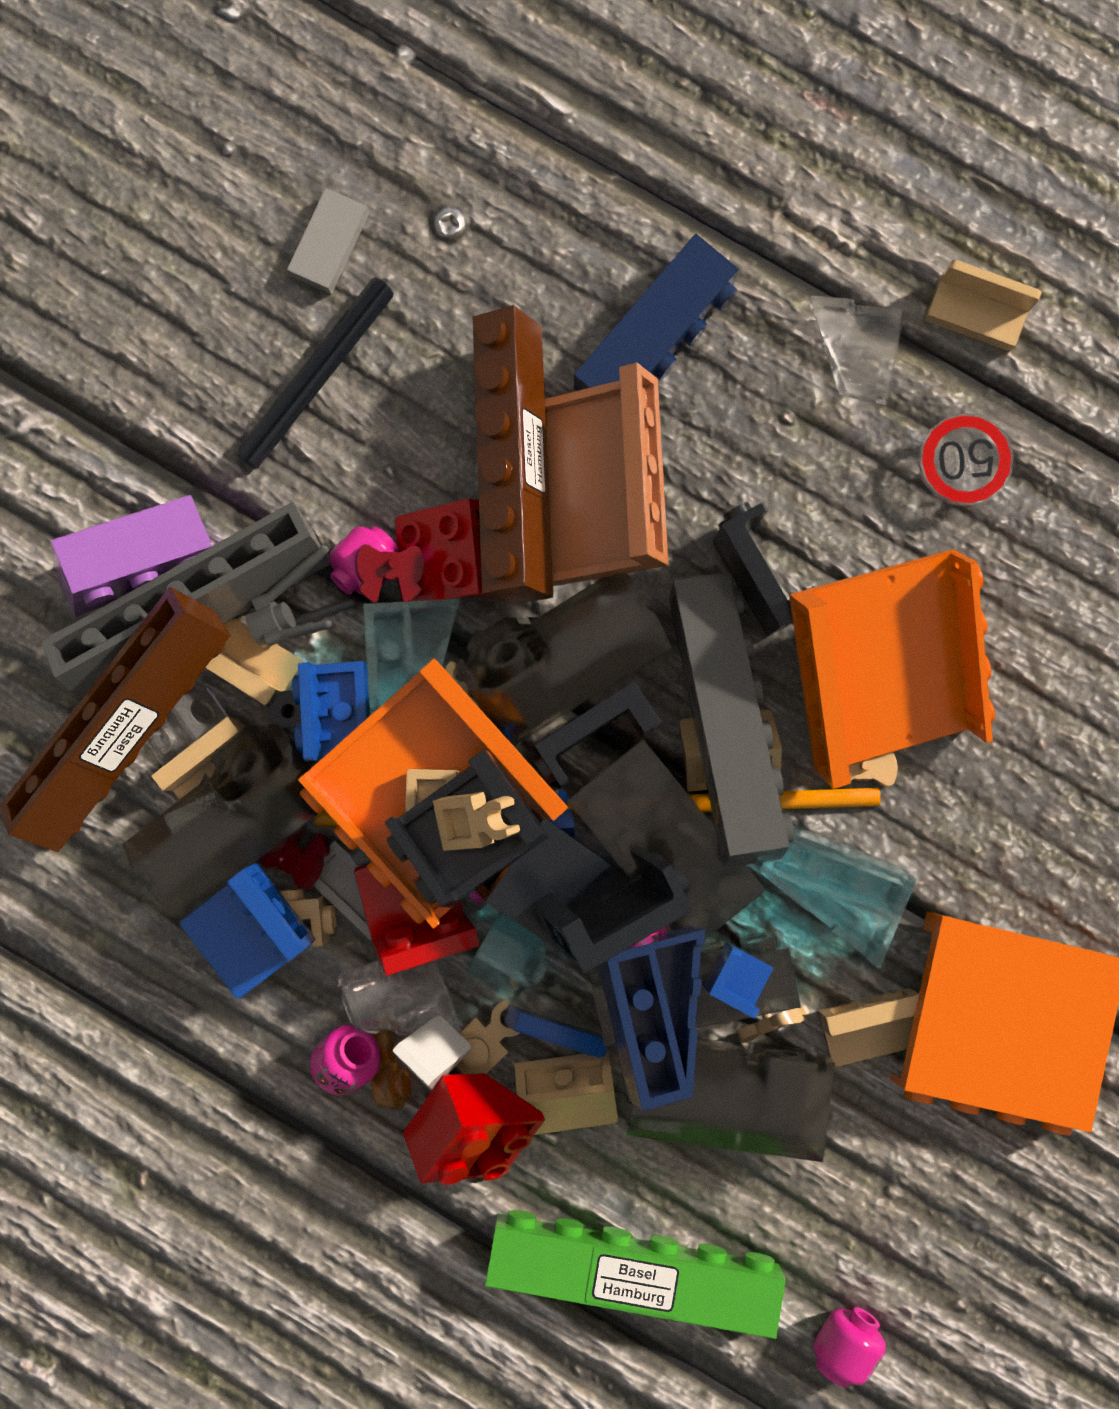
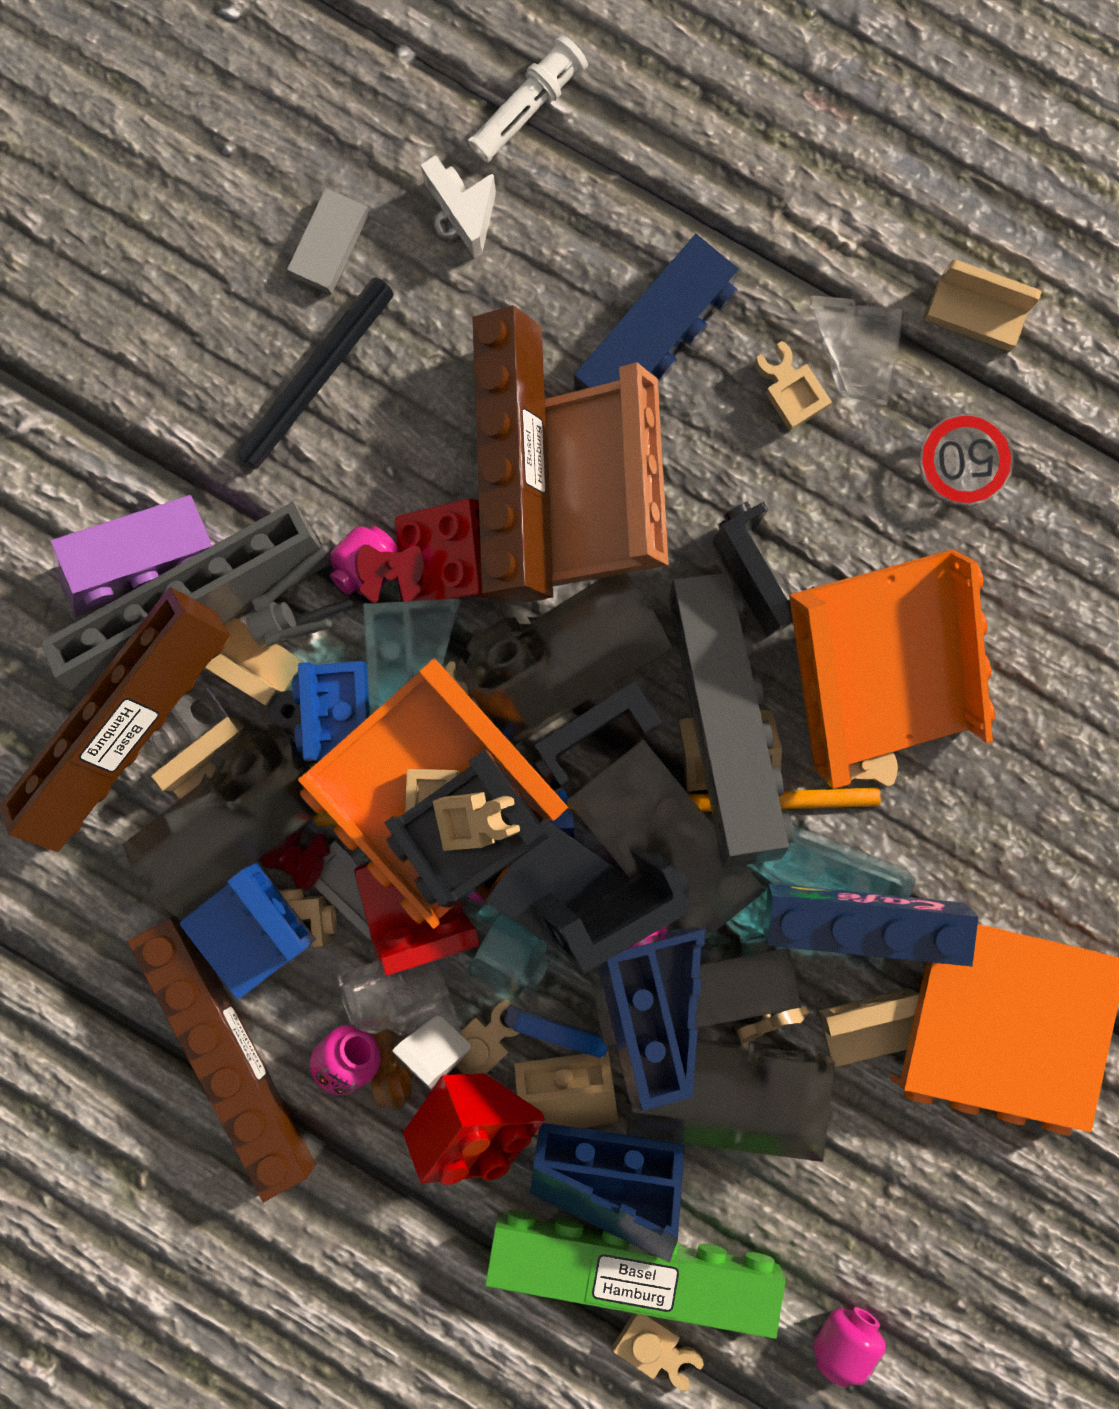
blue panel [703,942,774,1019] -> none
none -> reddish brown brick [127,913,316,1203]
none -> white slope [420,155,496,258]
none -> white pin [468,35,588,163]
none -> dark blue wedge [530,1123,685,1263]
none -> tan plate [613,1313,704,1391]
none -> tan plate [755,341,832,431]
none -> dark blue brick [763,883,978,967]

